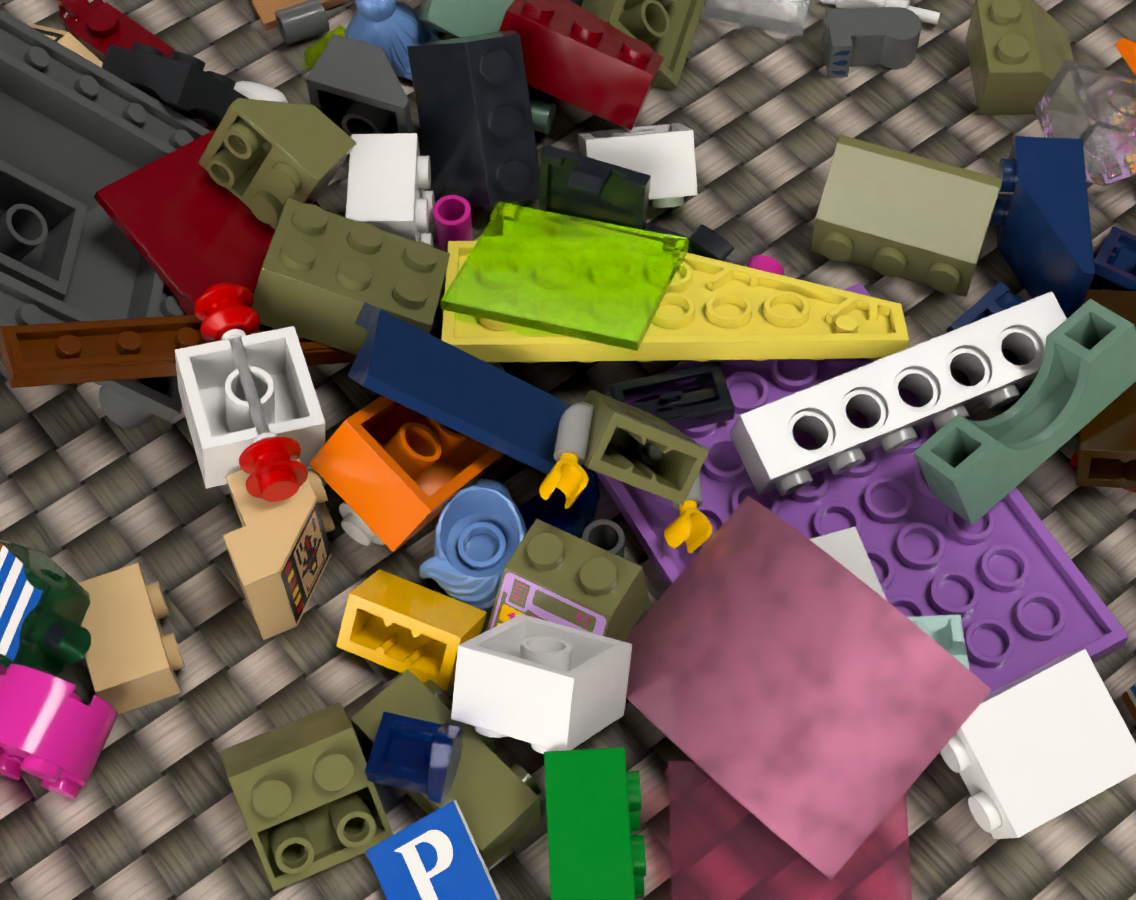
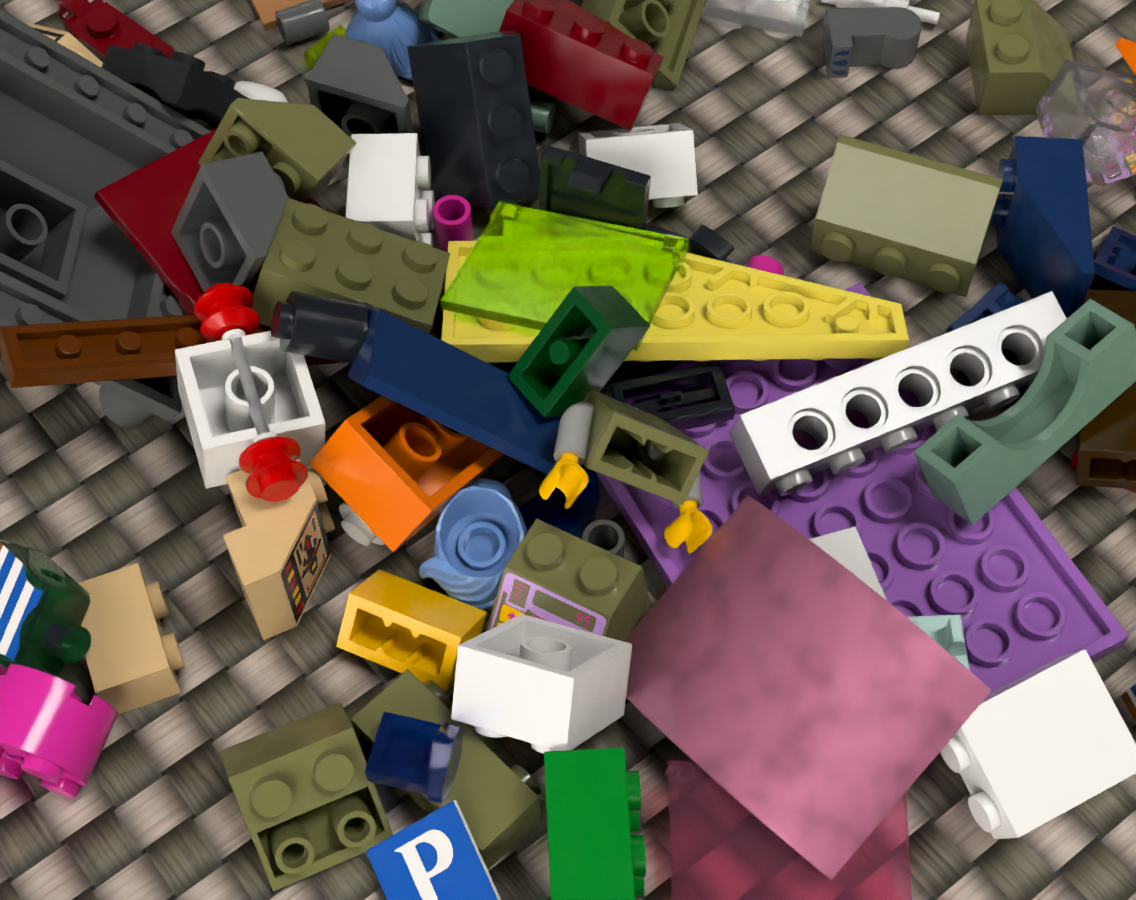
none -> dark grey slope [171,152,289,293]
none -> black brick [271,291,368,363]
none -> dark green brick [507,285,650,418]

